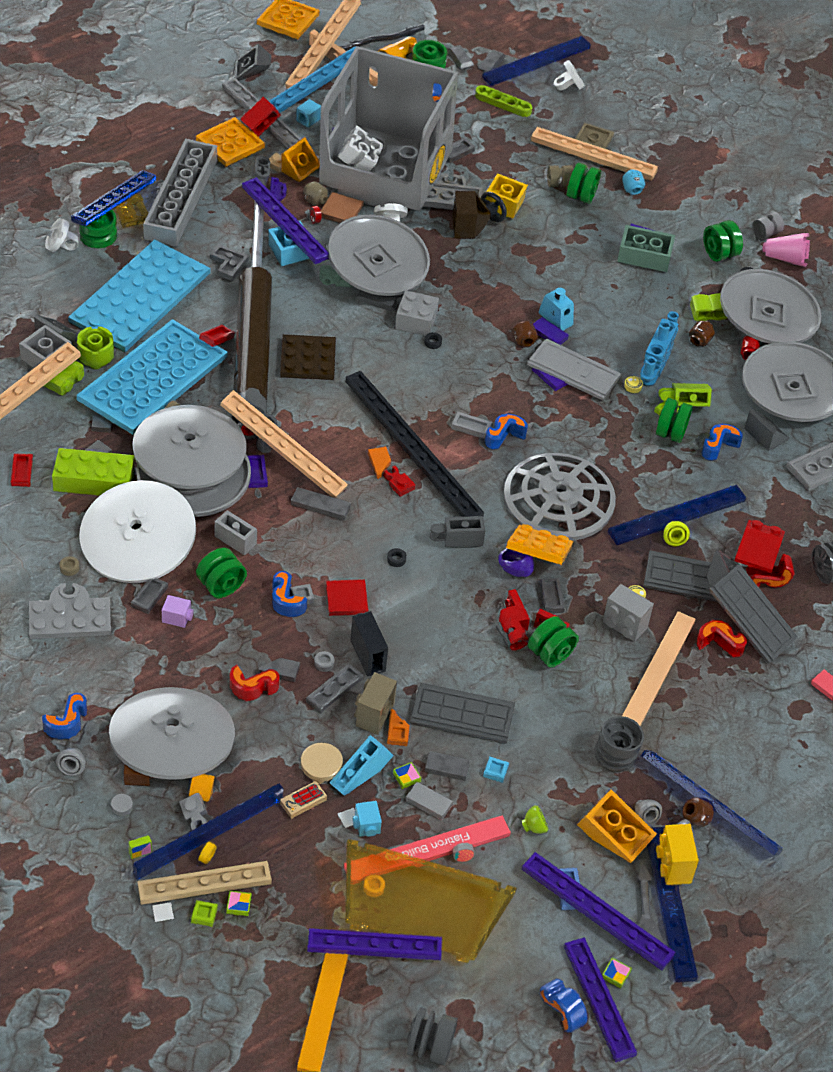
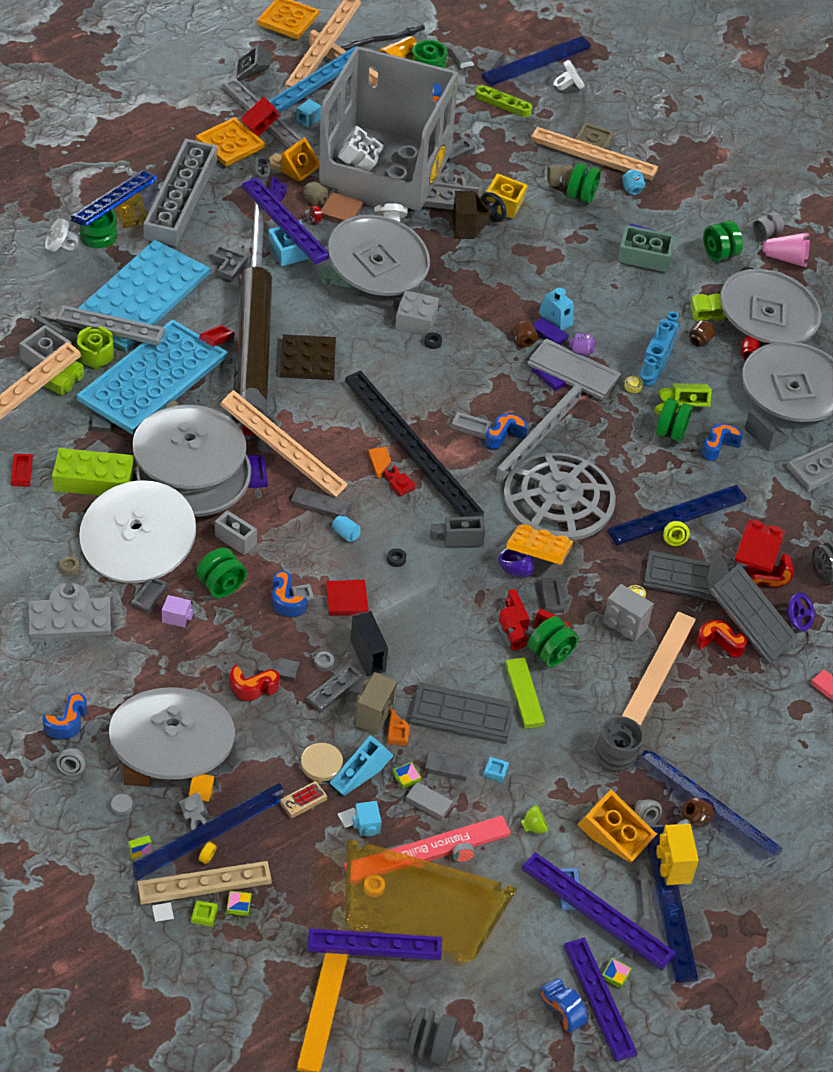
none -> light grey plate [56,305,165,346]
none -> medium azure brick [332,515,361,542]
none -> light grey tile [496,384,582,483]
none -> lime tile [505,657,545,729]
none -> medium lavender head [569,332,596,357]
none -> dark purple piece [786,593,815,631]

